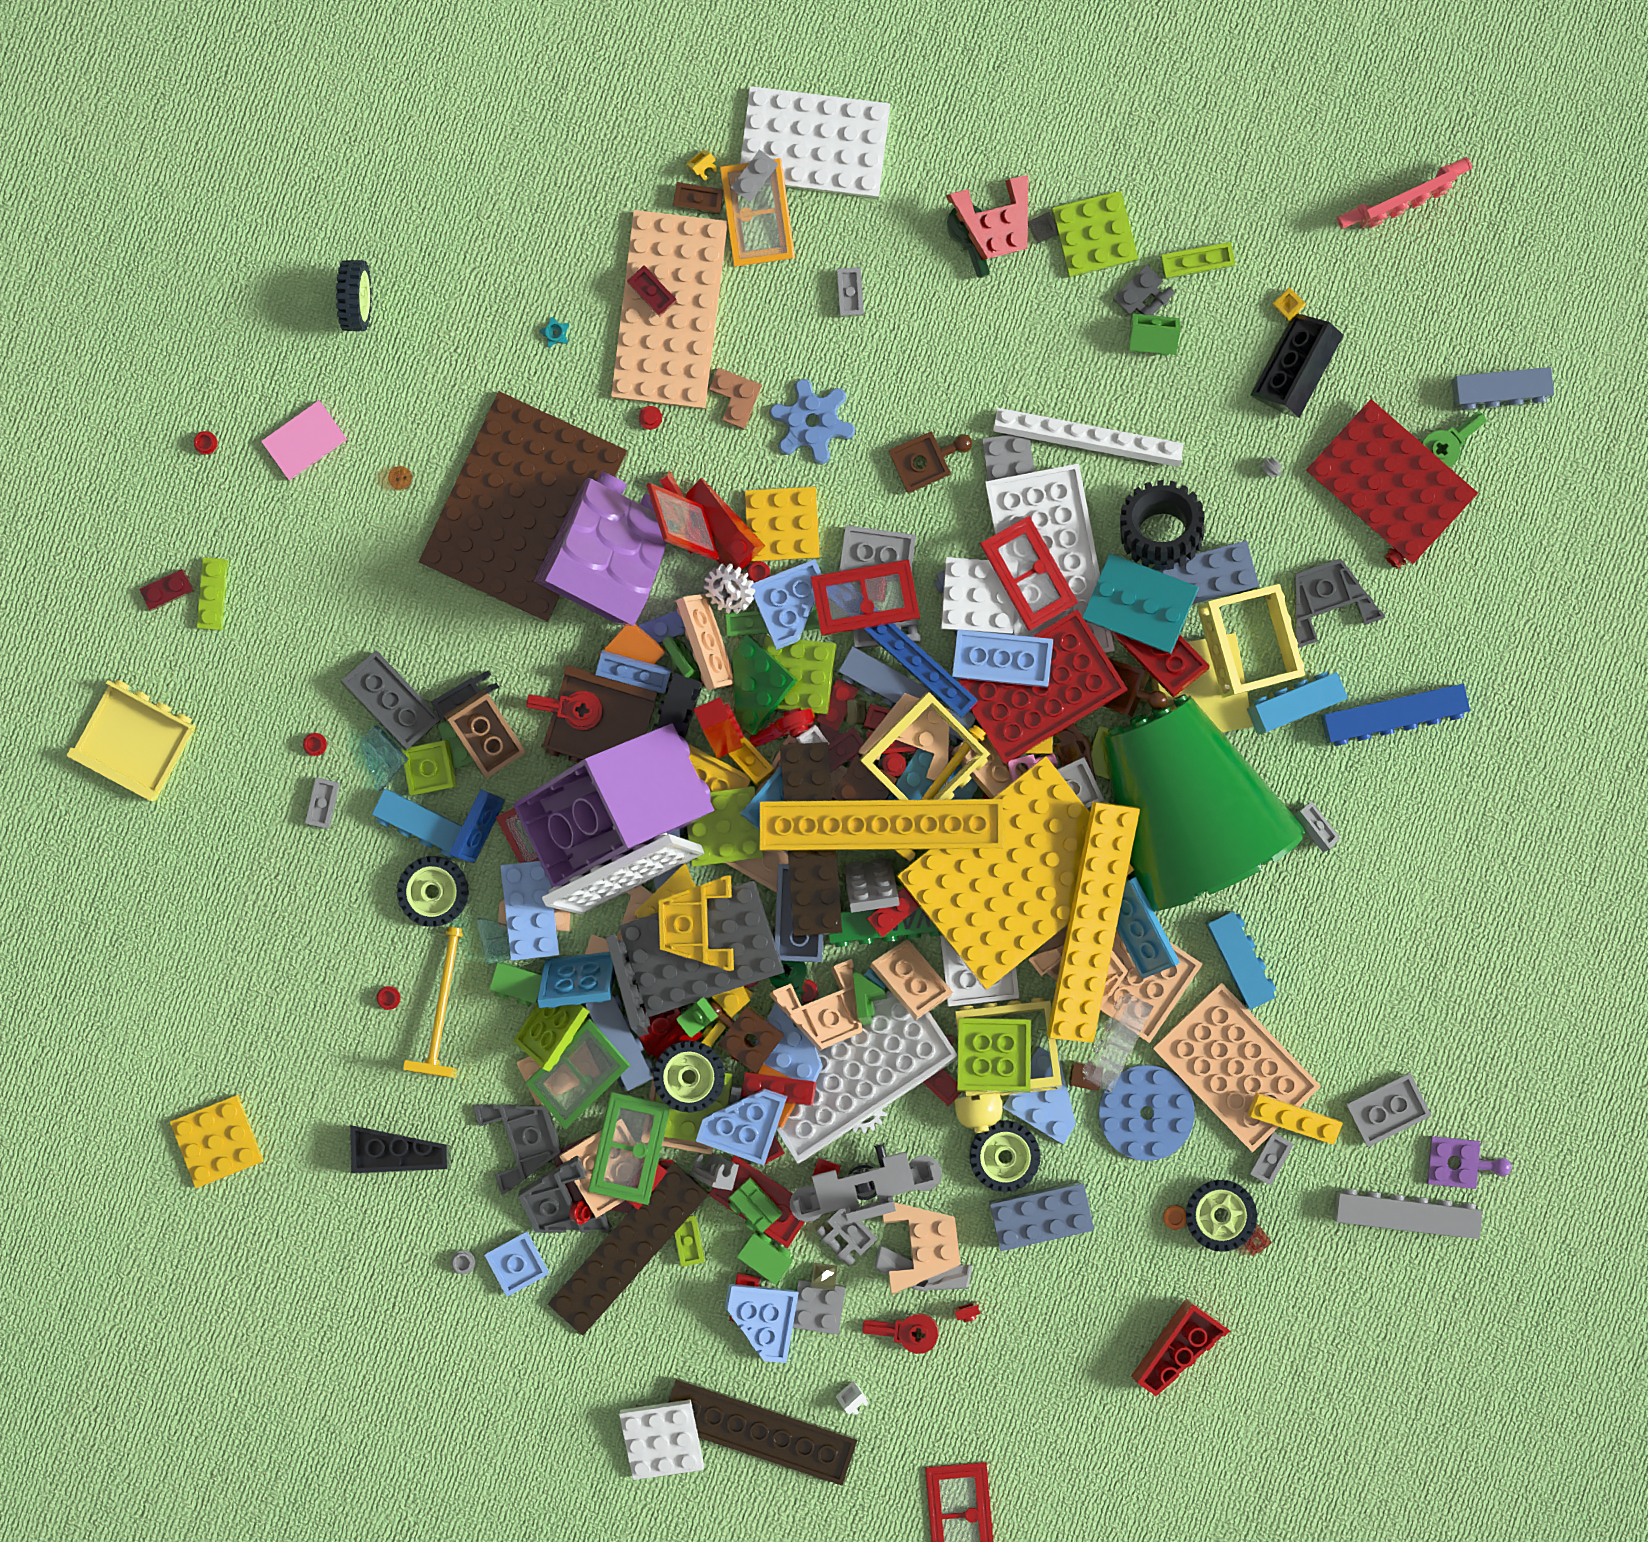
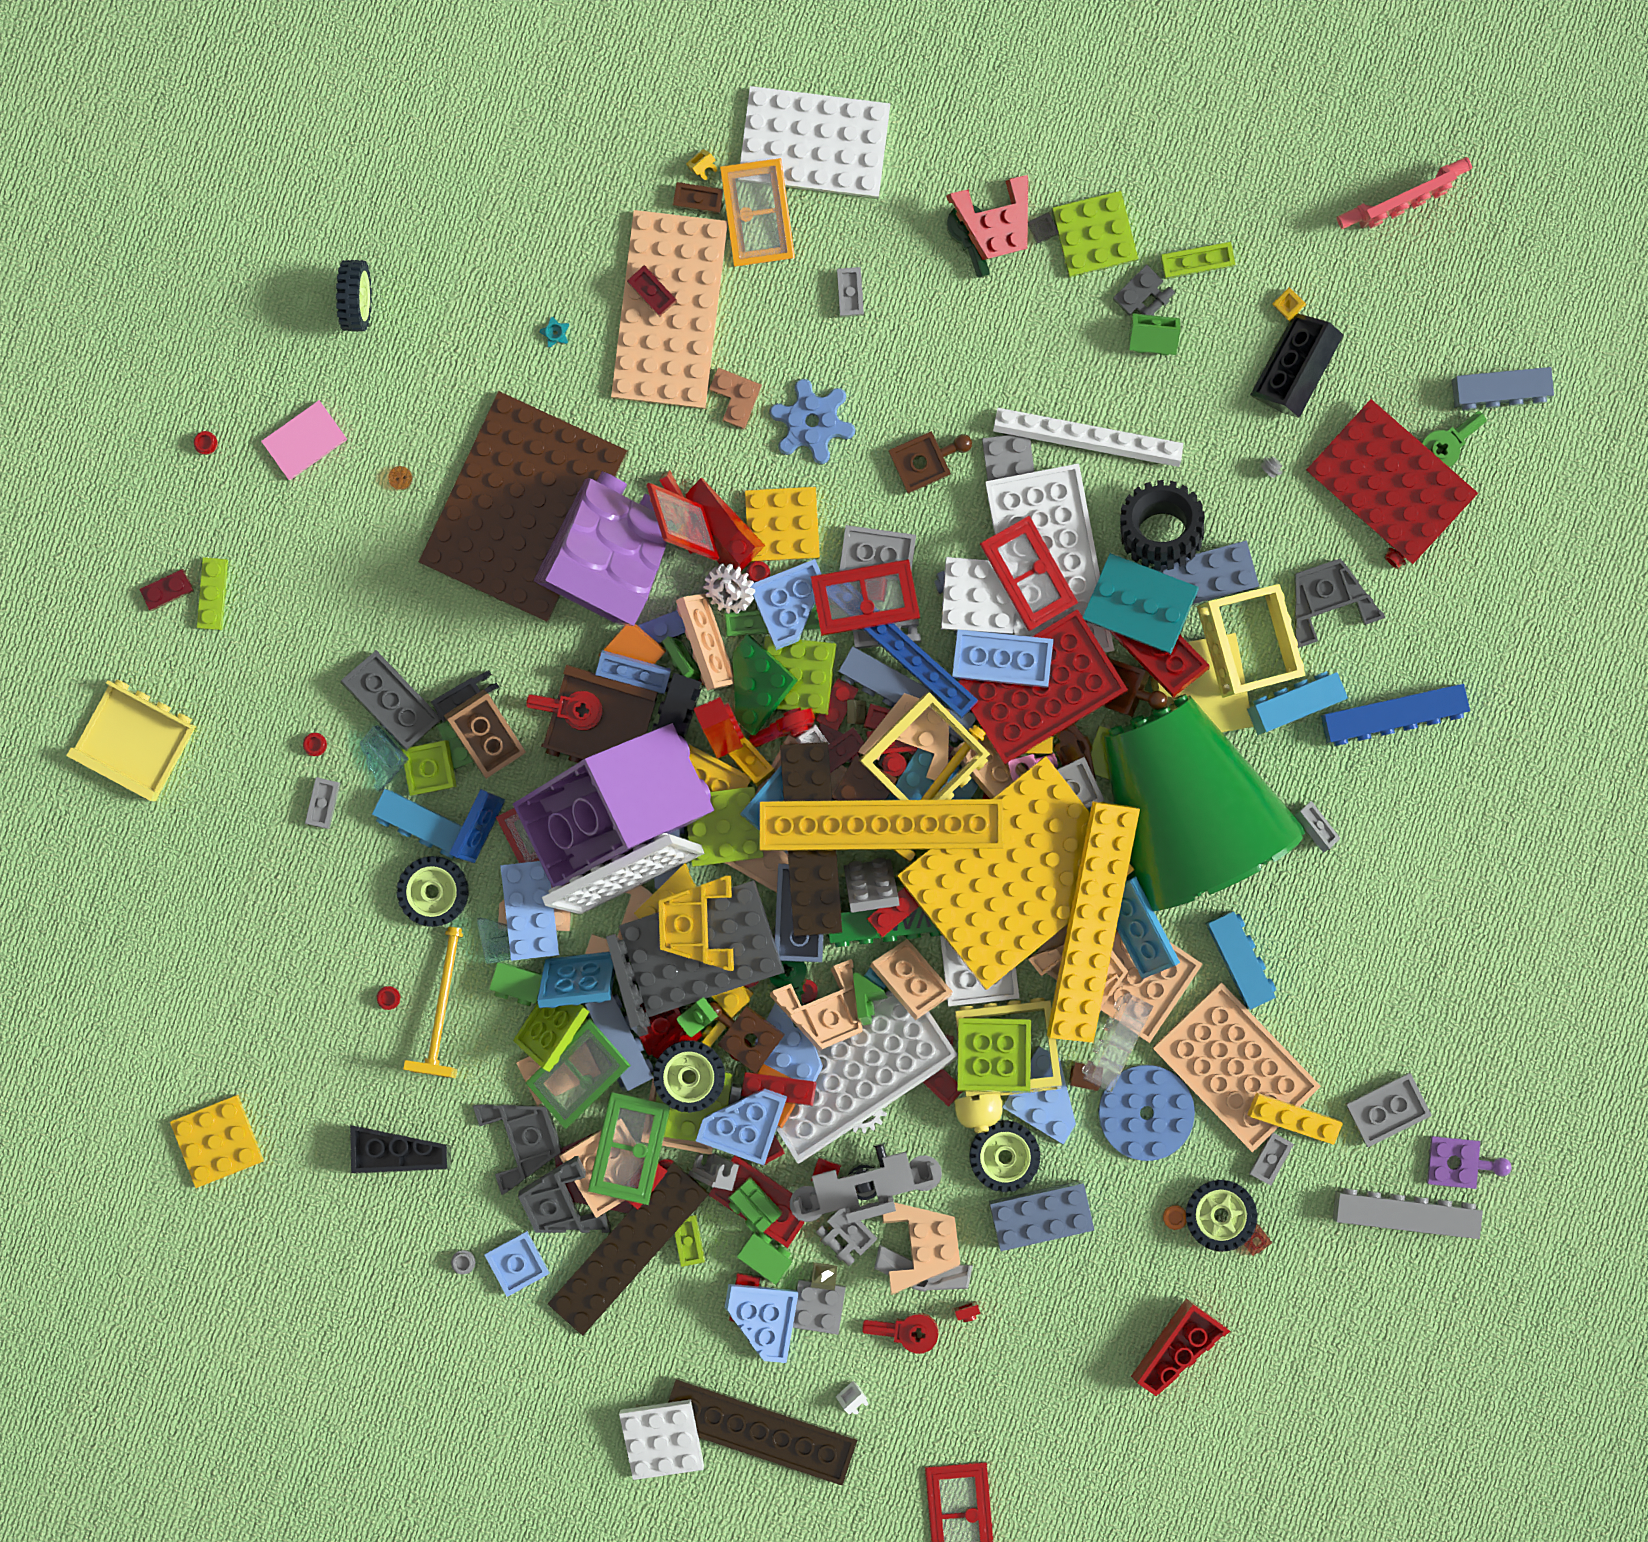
red plate [569,1201,591,1225] -> none
red plate [639,406,663,430] -> none
light grey plate [731,149,779,203] -> none

